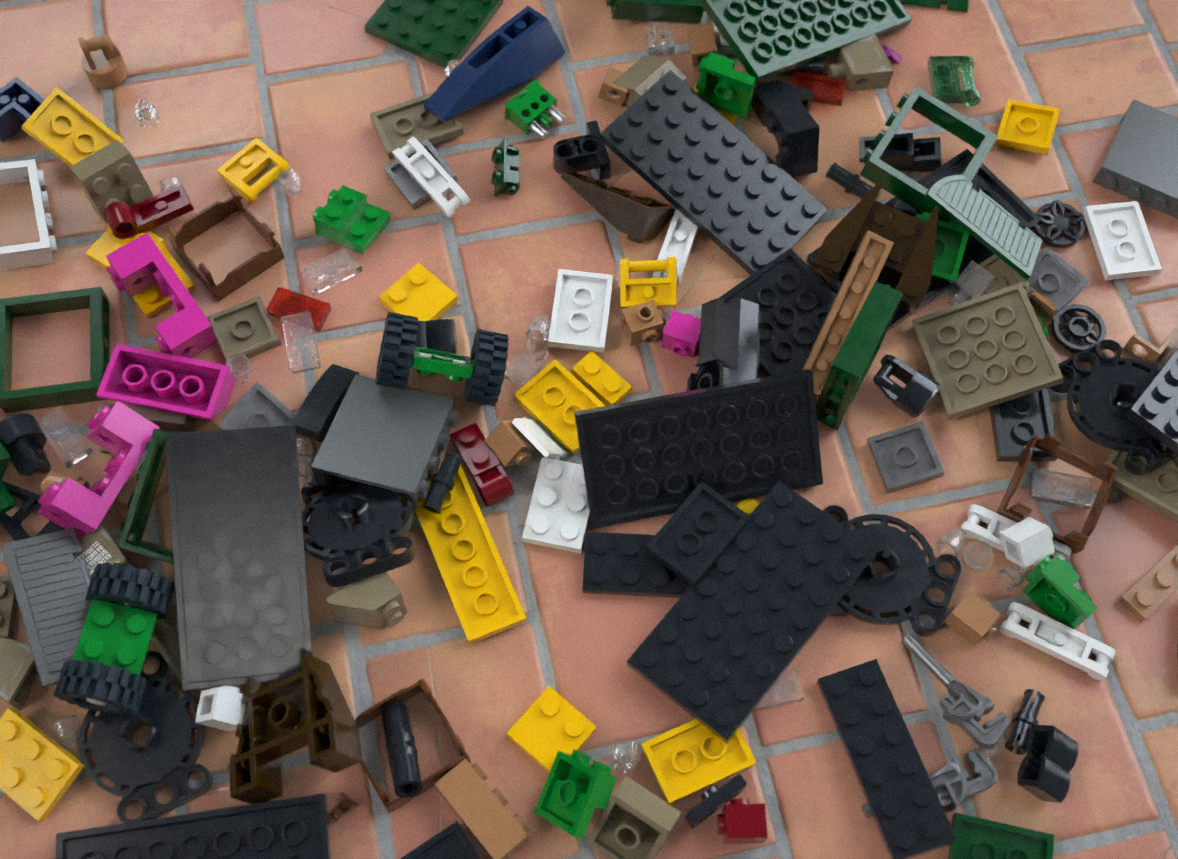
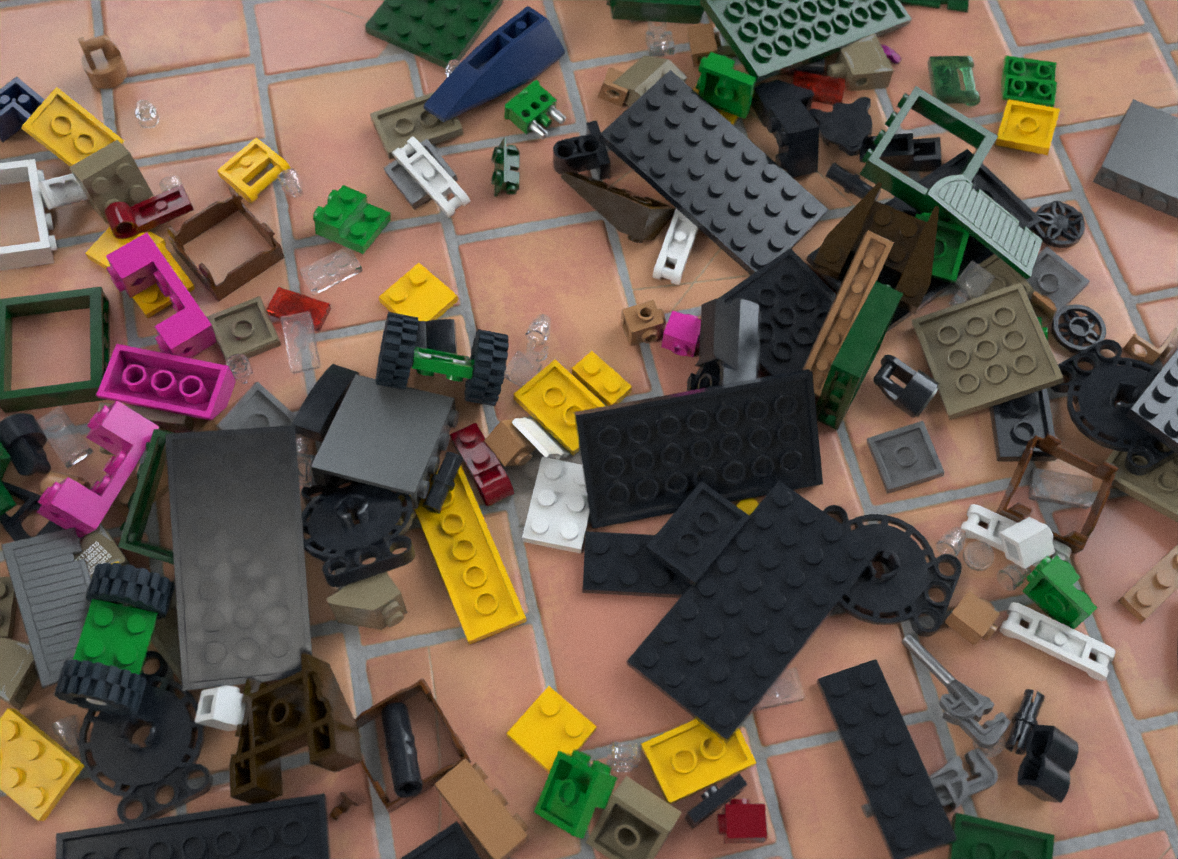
white plate [548,269,613,353] -> none
yellow plate [620,257,677,309] -> none
white plate [1082,201,1162,280] -> none
none -> white plate [38,174,87,210]
none -> black tile [808,97,873,156]
none -> green slope [1001,55,1057,107]

